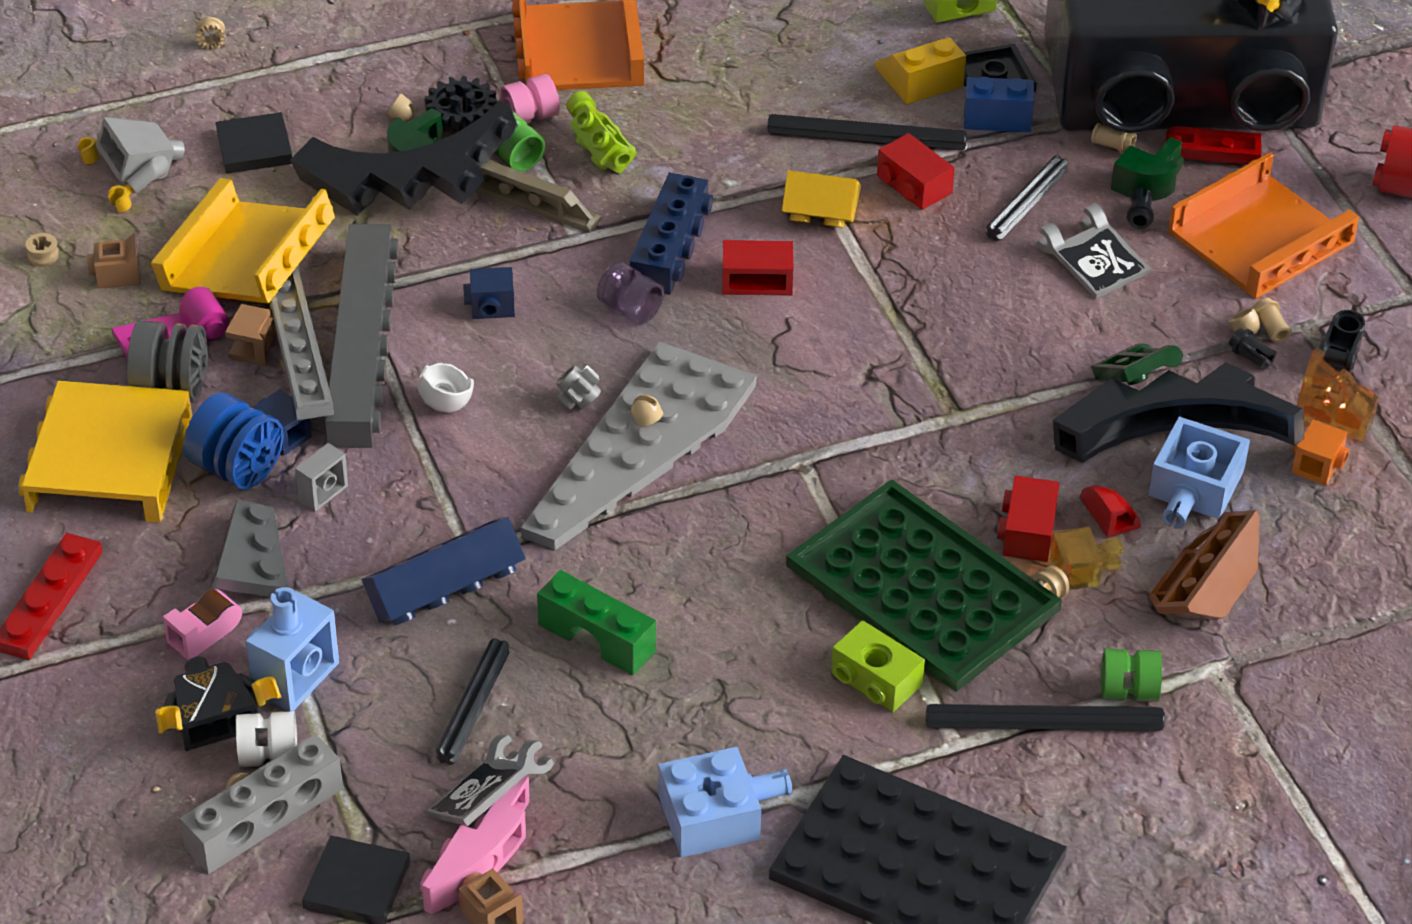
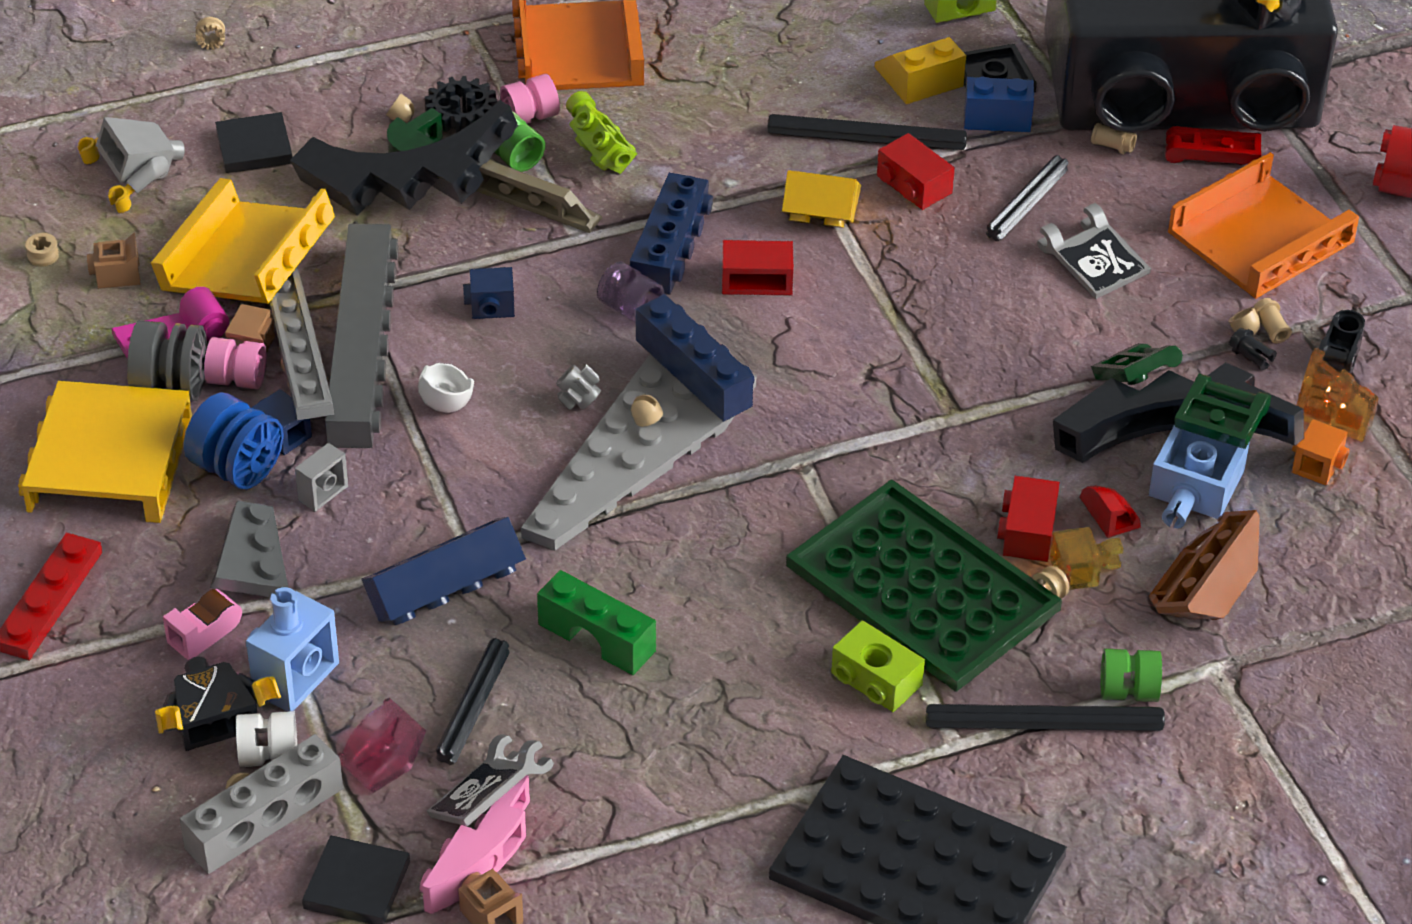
light blue brick [658,747,792,858] -> none
dark green brick [1111,137,1183,201] -> none
black pin [1126,188,1154,229] -> none
none -> bright pink wheel [204,337,267,389]
none -> clear pink slope [337,698,426,793]
none -> dark blue brick [635,294,755,422]
none -> dark green plate [1175,373,1271,449]

